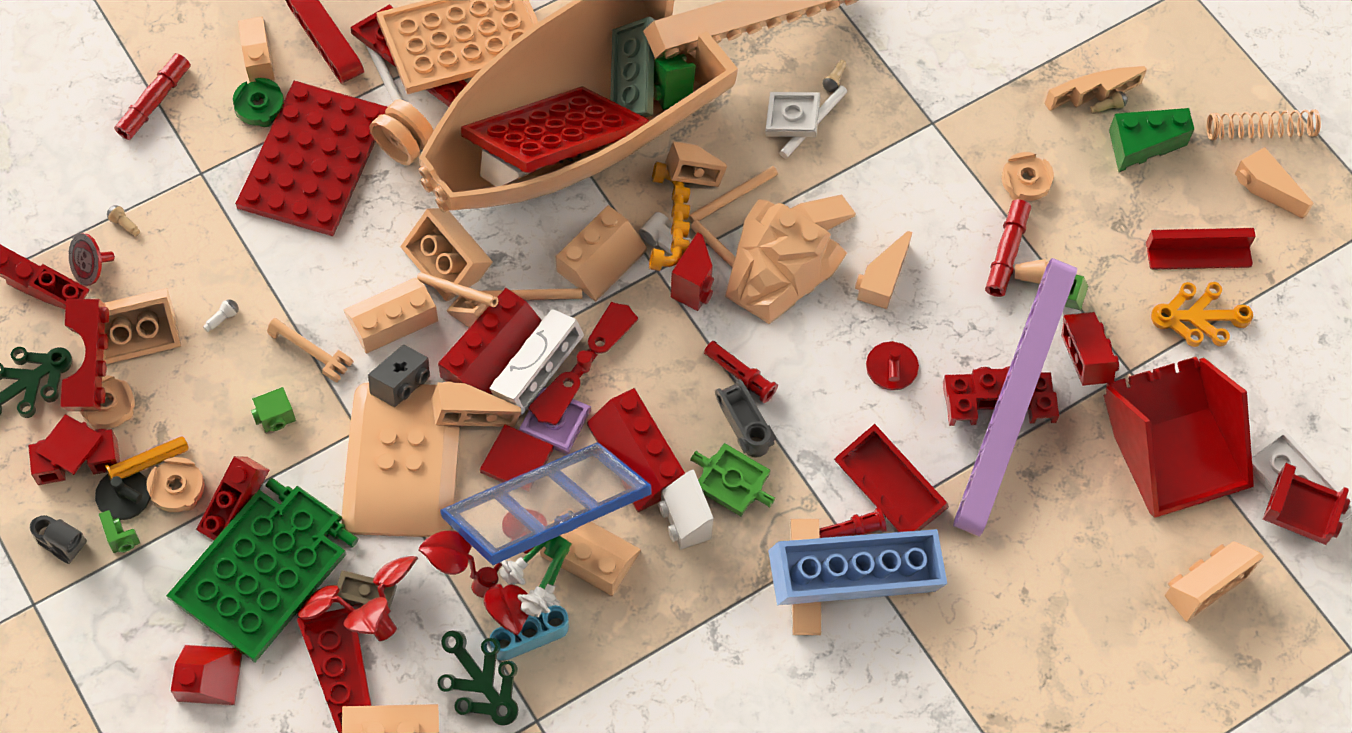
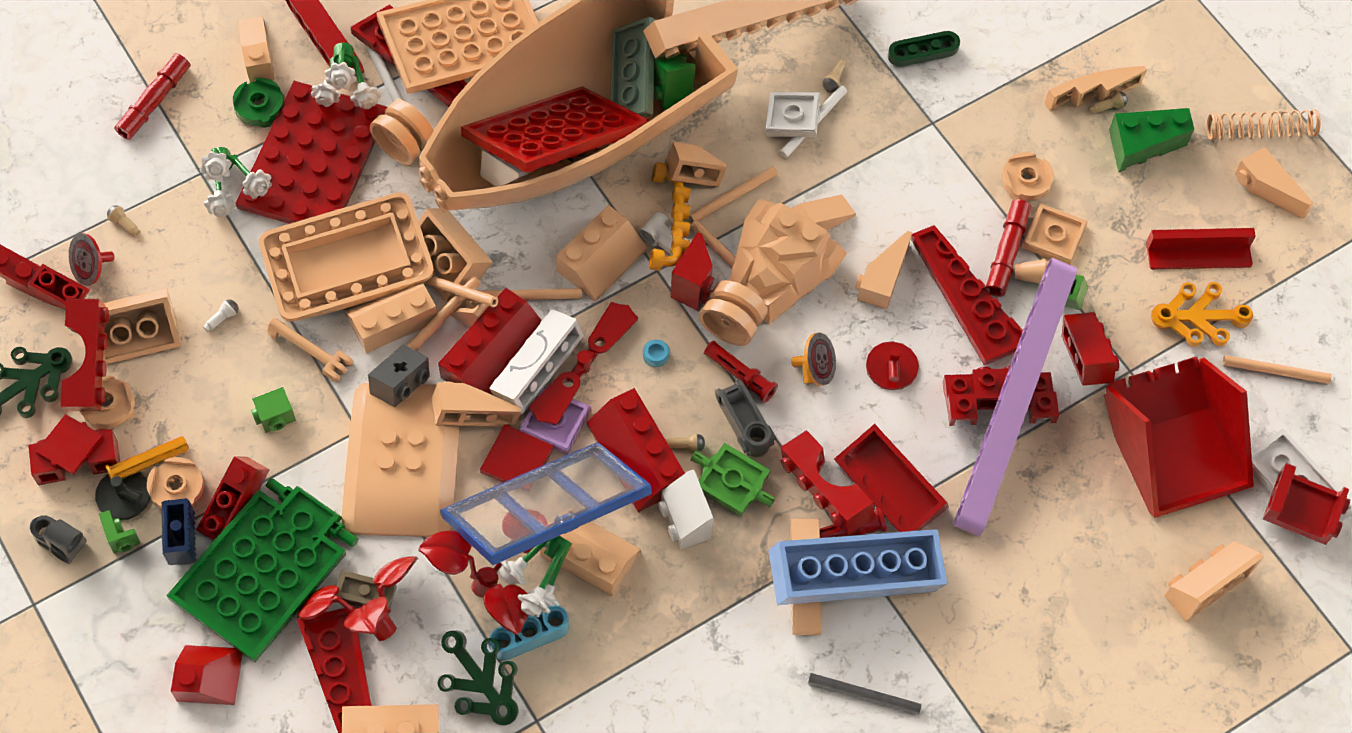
none -> dark blue brick [161,498,197,565]
none -> white plant [200,147,272,217]
none -> light nougat wedge [259,192,434,321]
none -> white plant [311,43,381,109]
none -> light nougat bar [407,276,481,351]
none -> medium azure tile [643,339,670,367]
none -> tan piece [665,433,705,452]
none -> light nougat wheel [699,280,768,346]
none -> red arch [780,430,875,535]
none -> shield [791,332,836,386]
none -> flat silver bar [808,673,922,715]
none -> dark green plate [888,31,960,67]
none -> red wing [911,225,1023,365]
none -> light nougat tile [1021,203,1088,265]
none -> light nougat piece [1223,355,1332,384]

